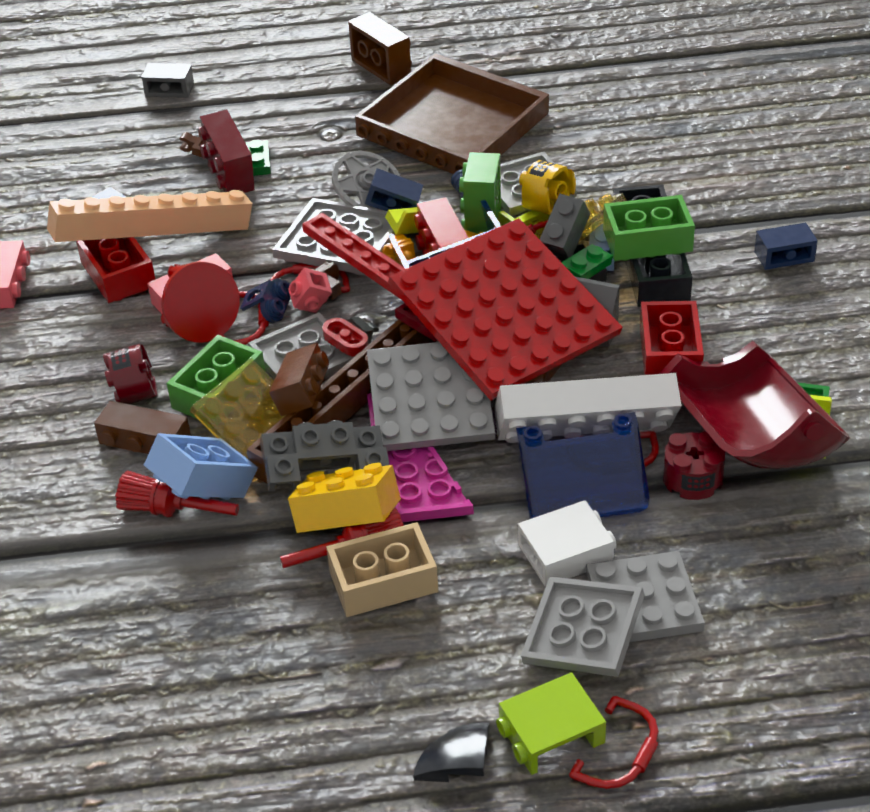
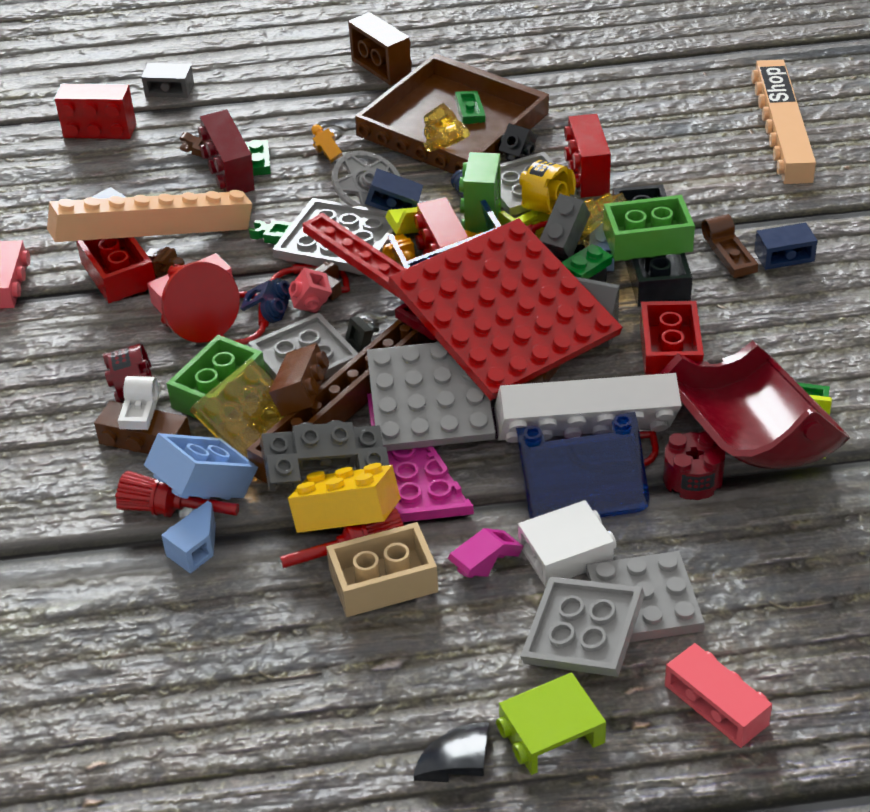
red plate [322,318,369,357] -> none
red piece [569,696,659,789] -> none
none -> red brick [54,84,137,139]
none -> white plate [118,376,161,430]
none -> reddish brown piece [146,247,185,279]
none -> light blue slope [161,501,216,574]
none -> green plate [249,220,293,244]
none -> light orange piece [311,124,342,163]
none -> clear yellow slope [424,103,470,151]
none -> dark pink slope [448,528,524,578]
none -> green plate [455,91,486,125]
none -> black brick [499,123,538,161]
none -> red brick [564,114,611,198]
none -> coral brick [665,643,772,748]
none -> reddish brown plate [701,214,758,278]
none -> light nougat brick [751,60,816,184]

